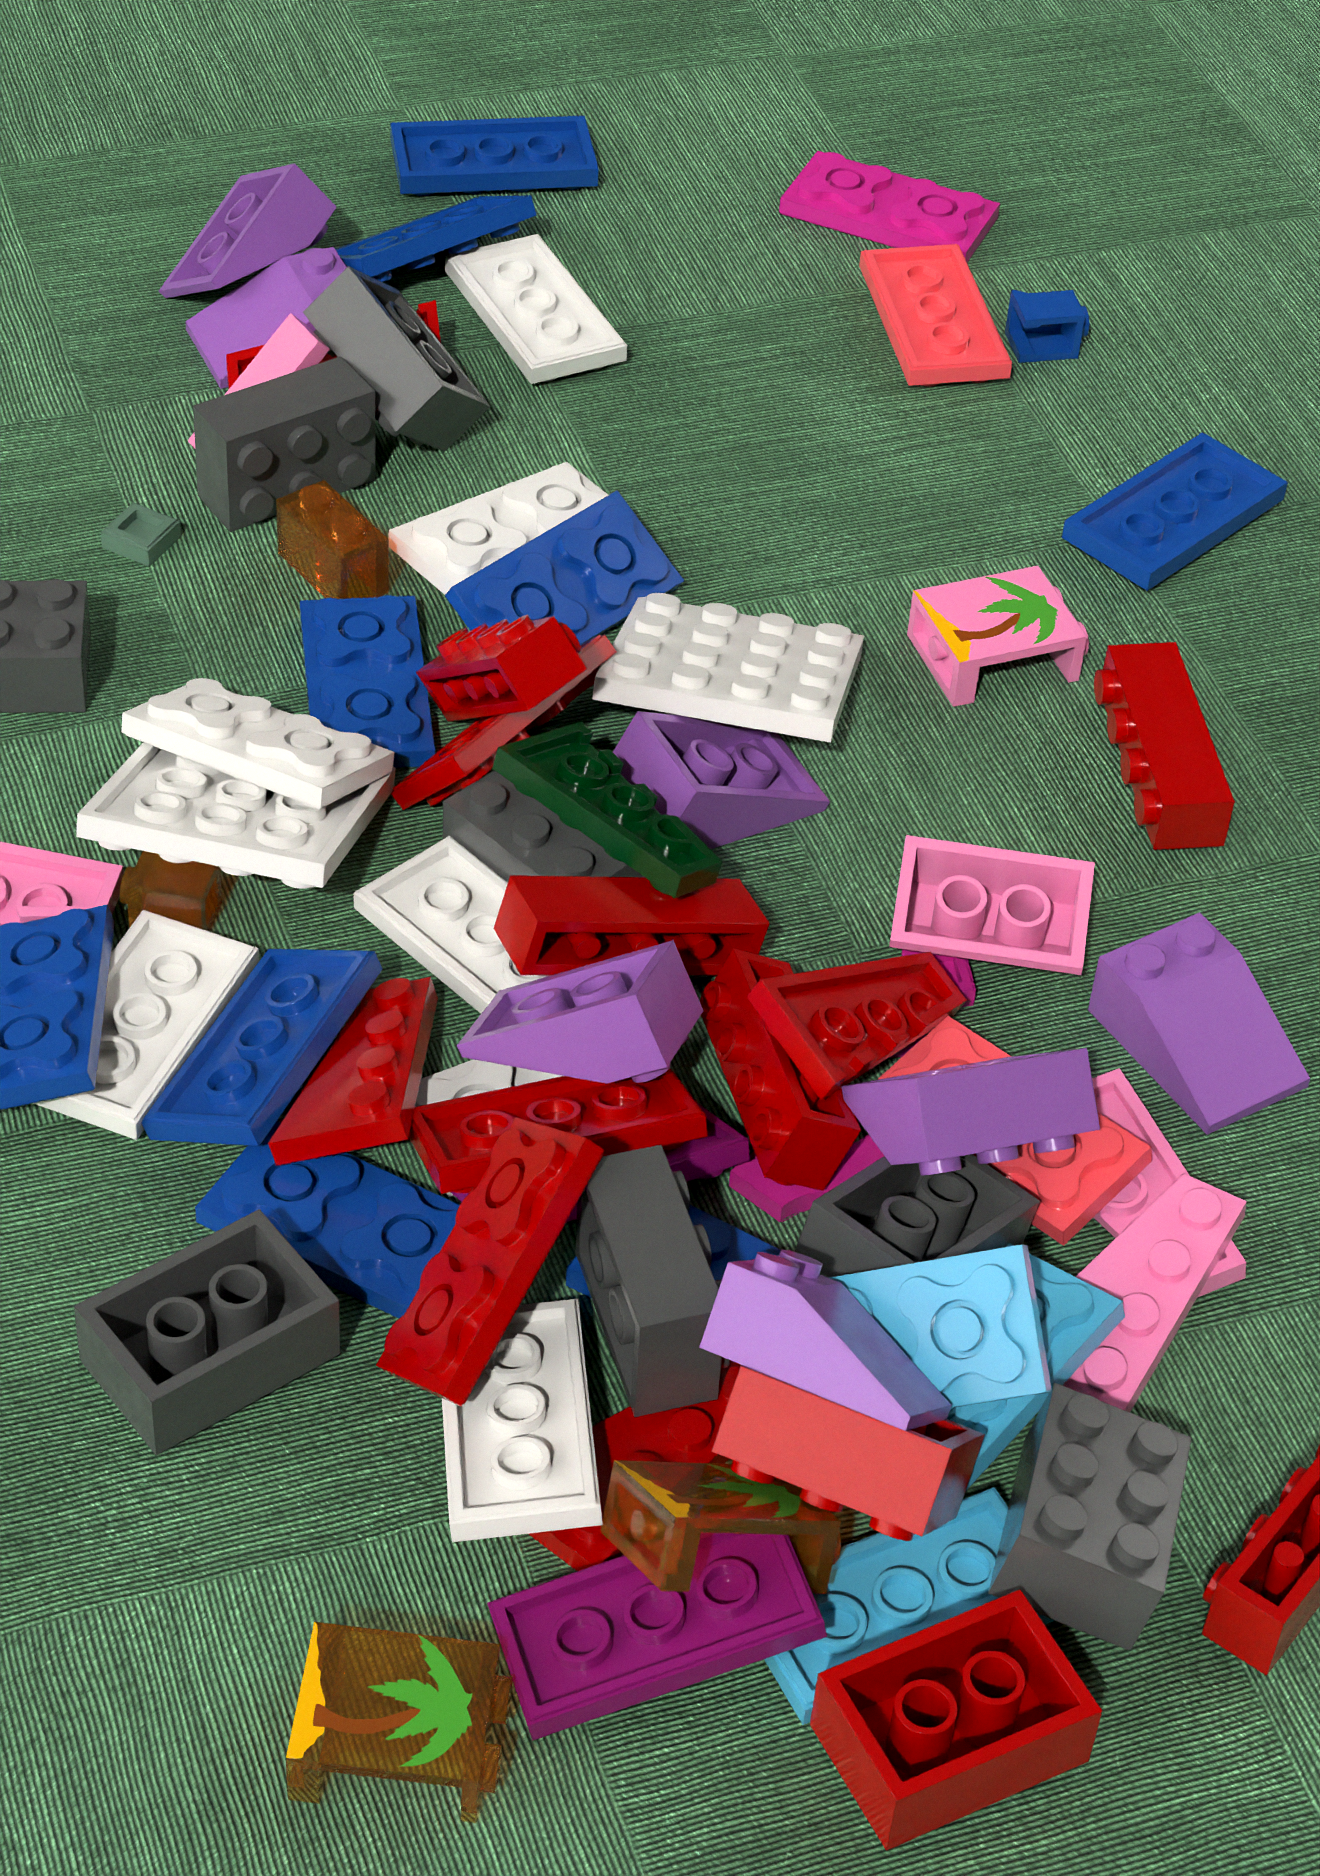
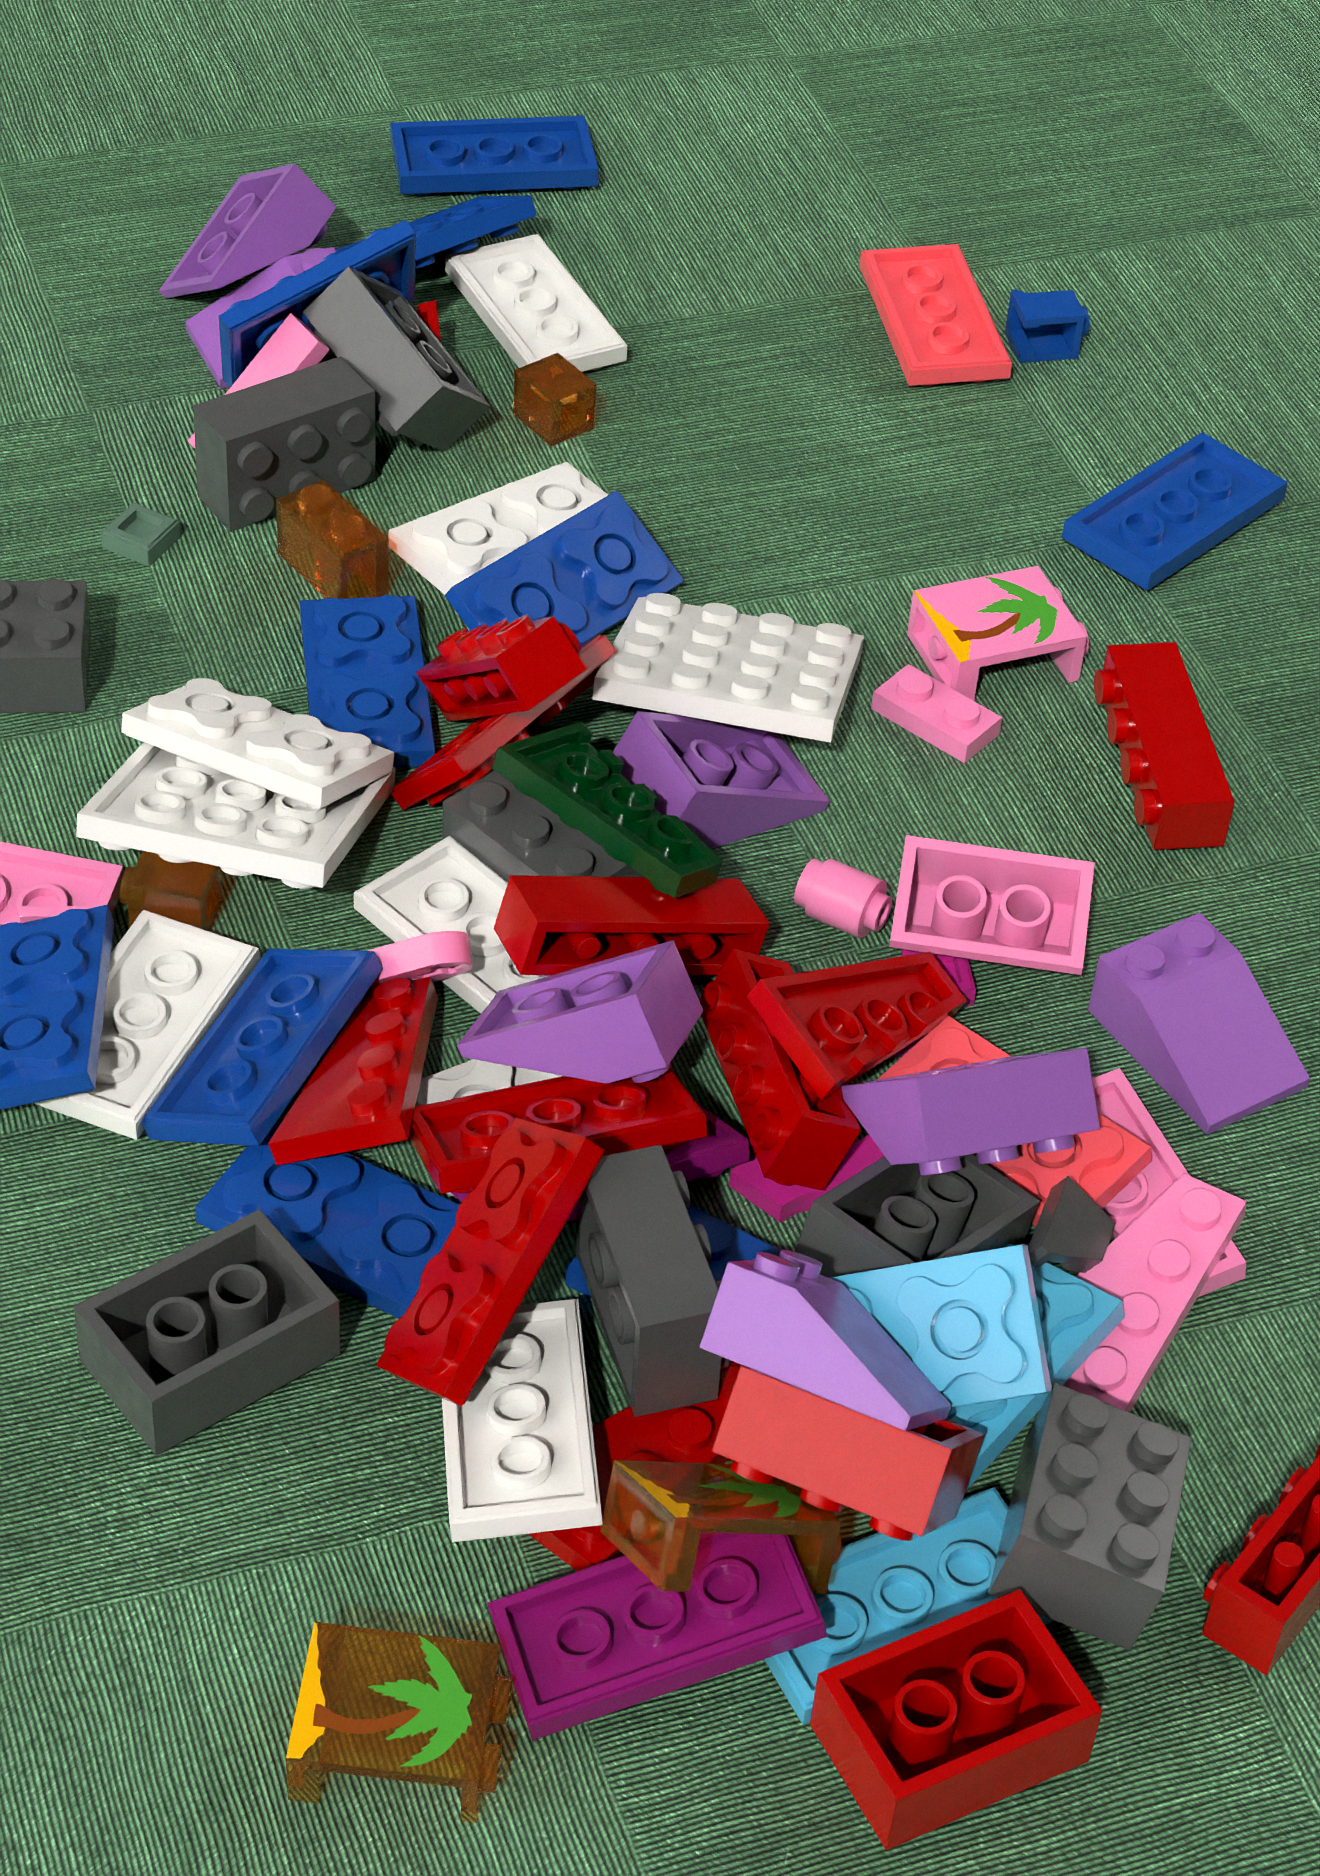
dark pink piece [779,151,1000,262] -> none
none -> blue piece [218,220,416,389]
none -> bright pink beam [368,931,473,990]
none -> clear orange brick [513,353,597,446]
none -> bright pink brick [794,858,892,939]
none -> bright pink plate [871,664,1002,763]
none -> dark grey tile [1028,1176,1116,1273]

